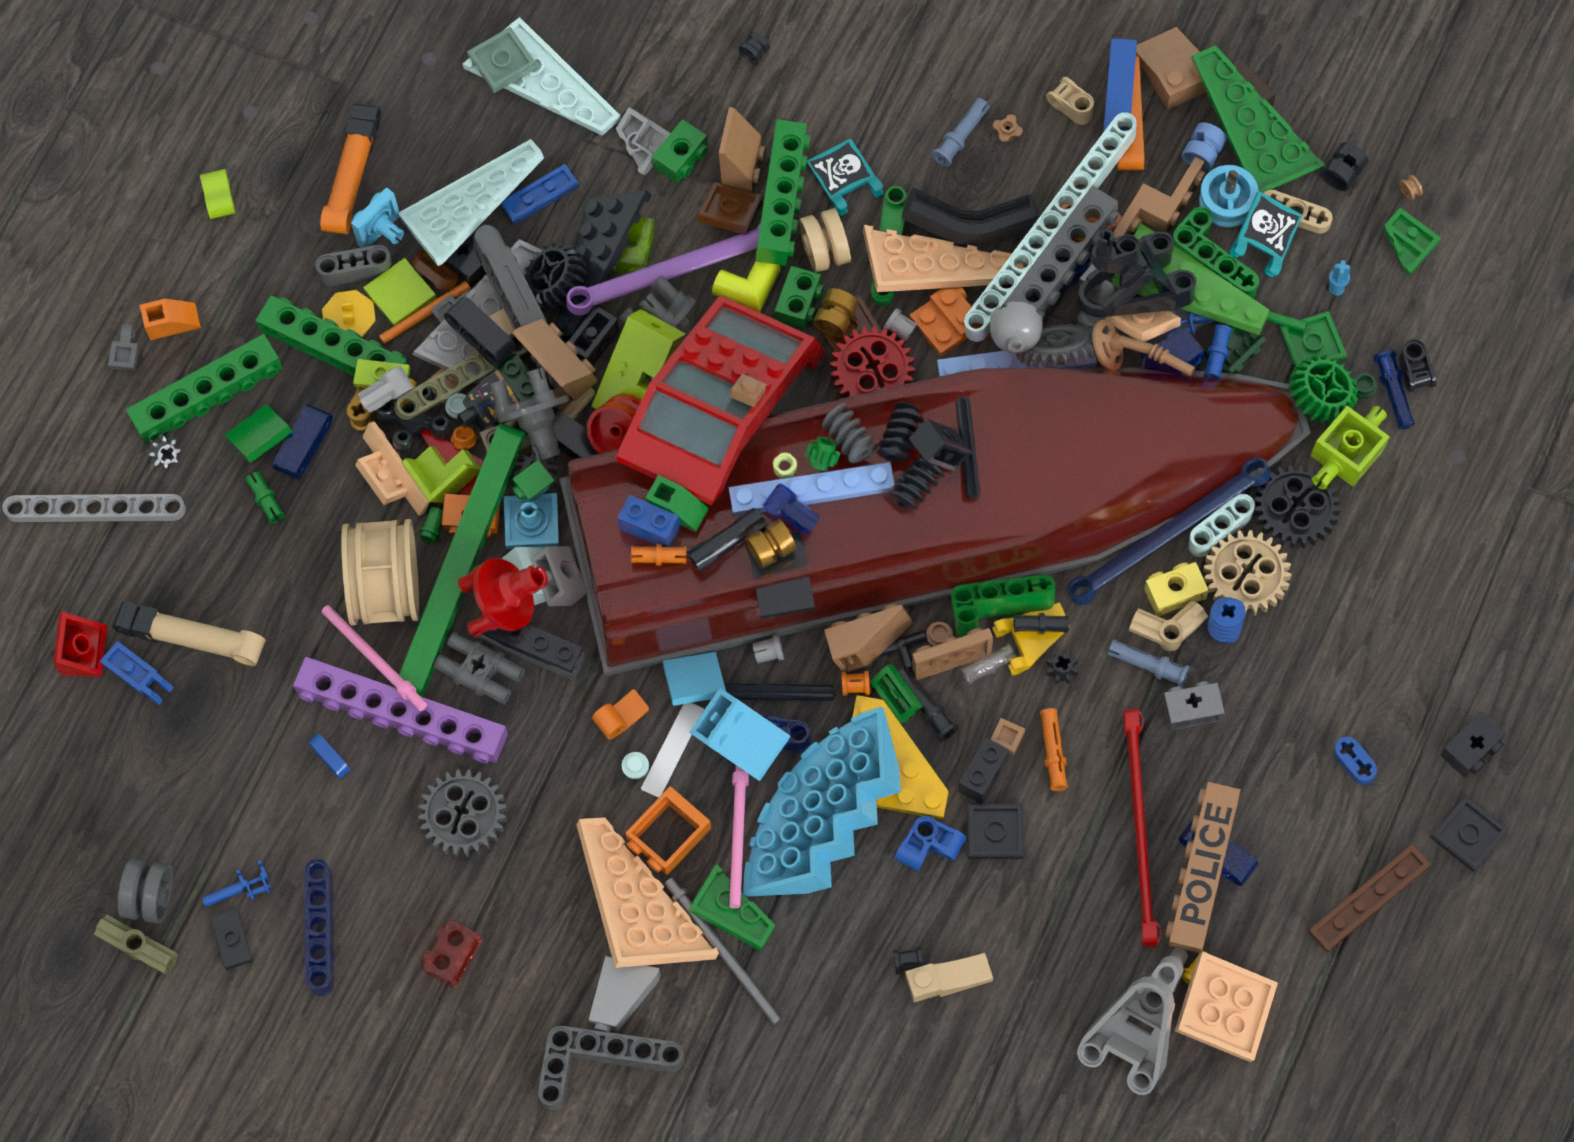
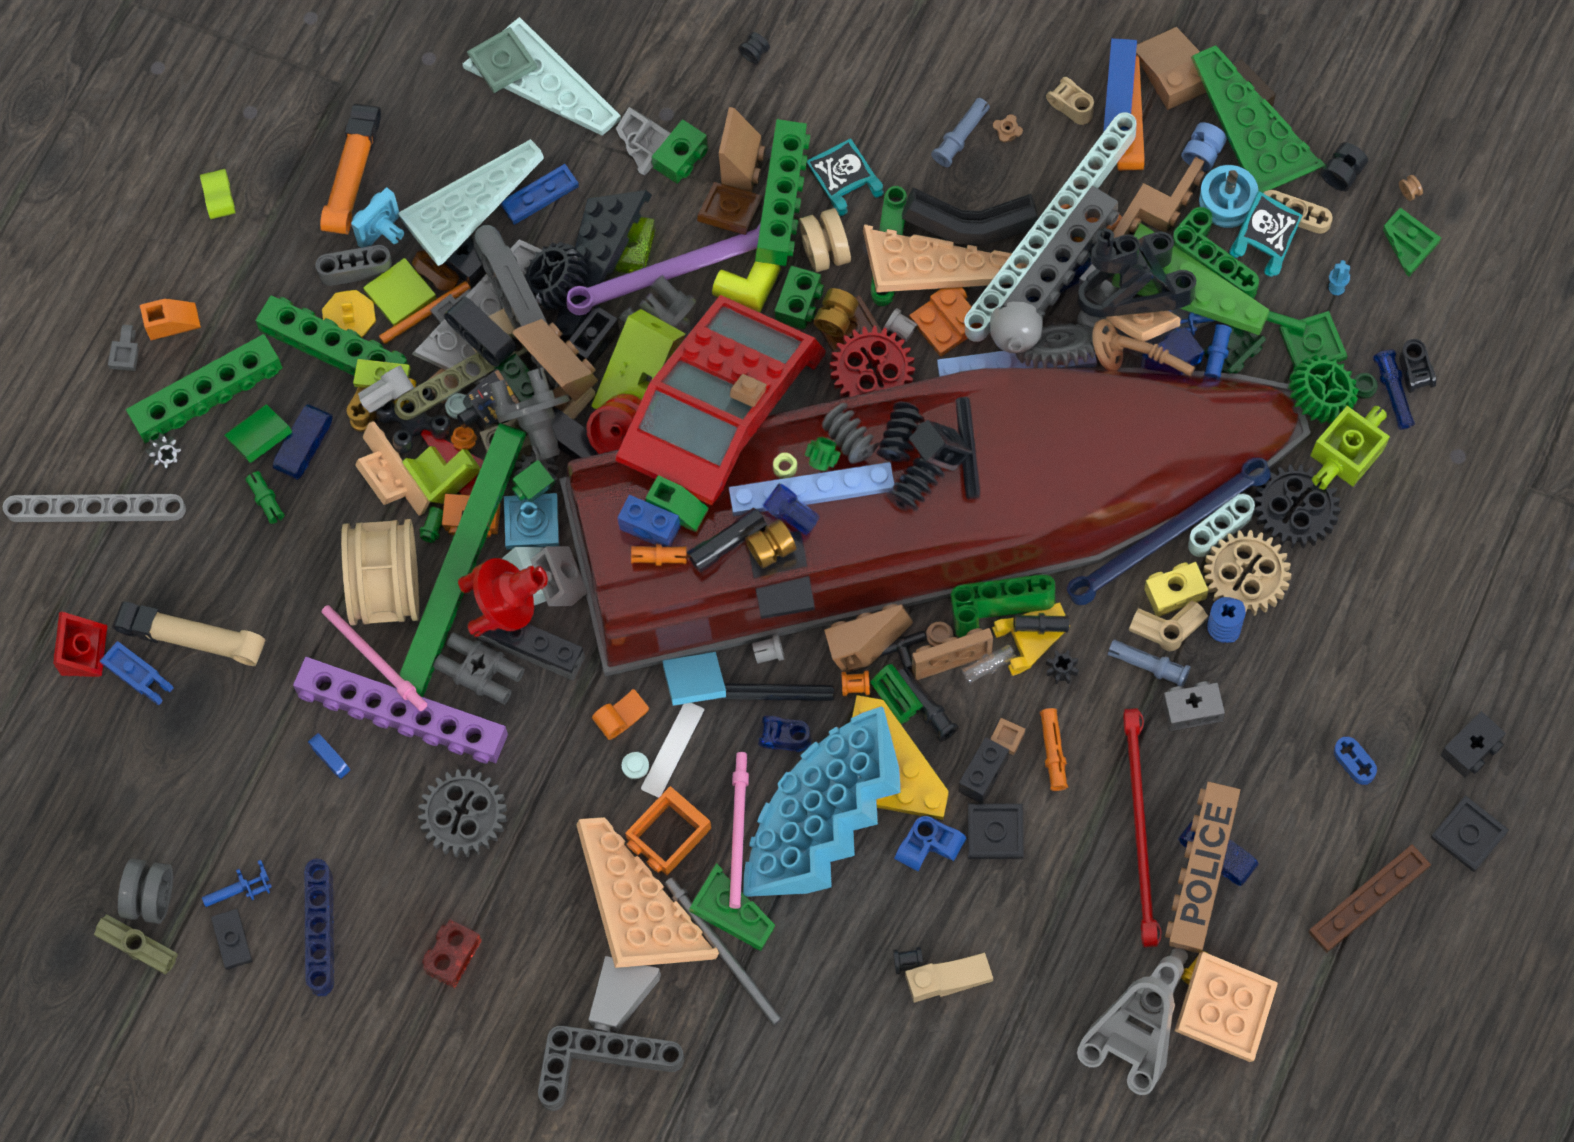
medium azure slope [689,688,791,781] -> none

